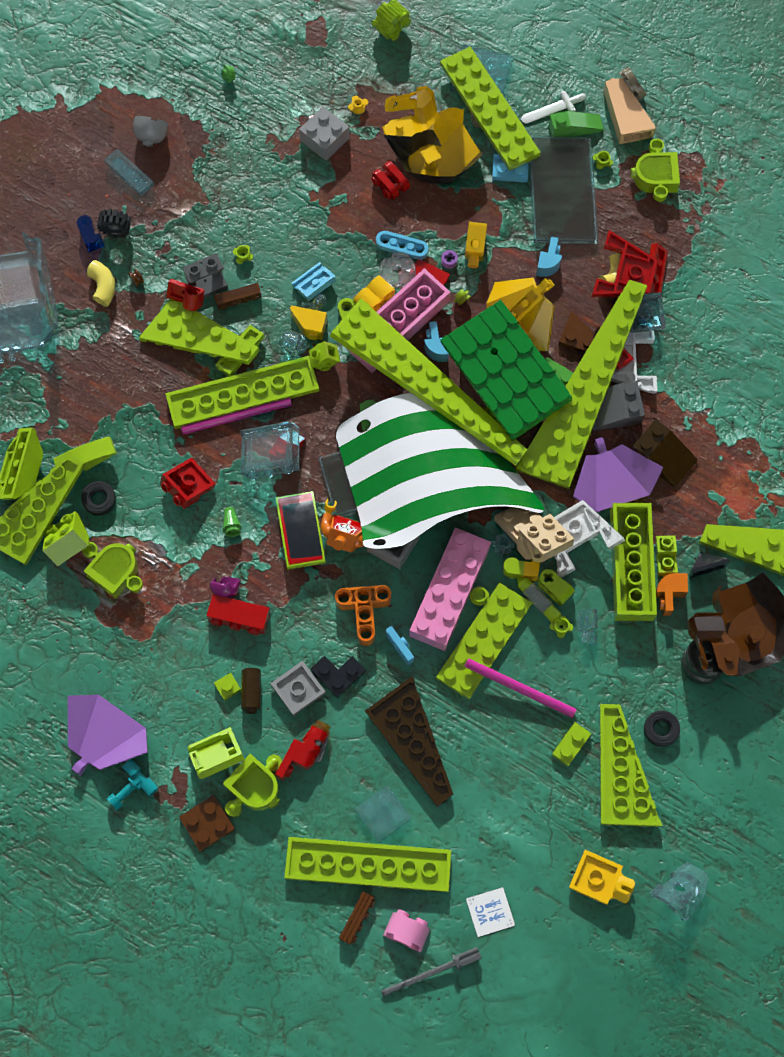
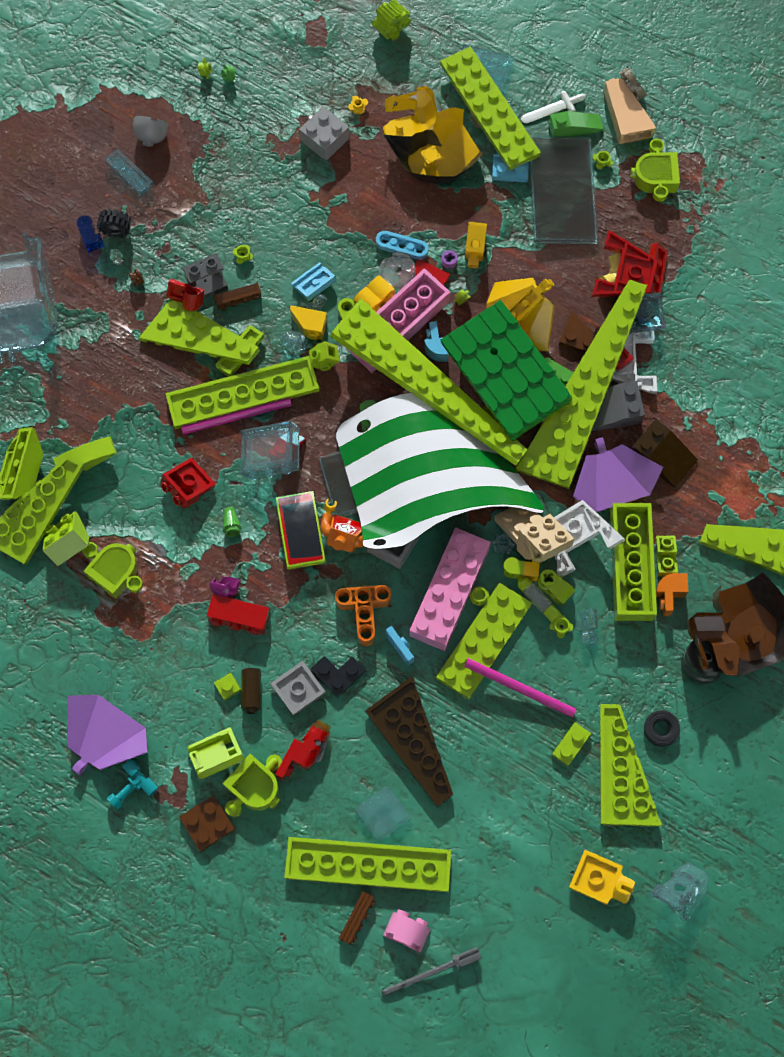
black tyre [81,481,116,516] -> none
light yellow cylinder [87,260,115,307] -> none
red brick [371,161,410,200] -> none
white sticker [466,887,515,937] -> none
medium azure brick [536,237,562,277] -> none
black slope [689,552,730,578] -> none
none -> lime plate [198,58,212,79]

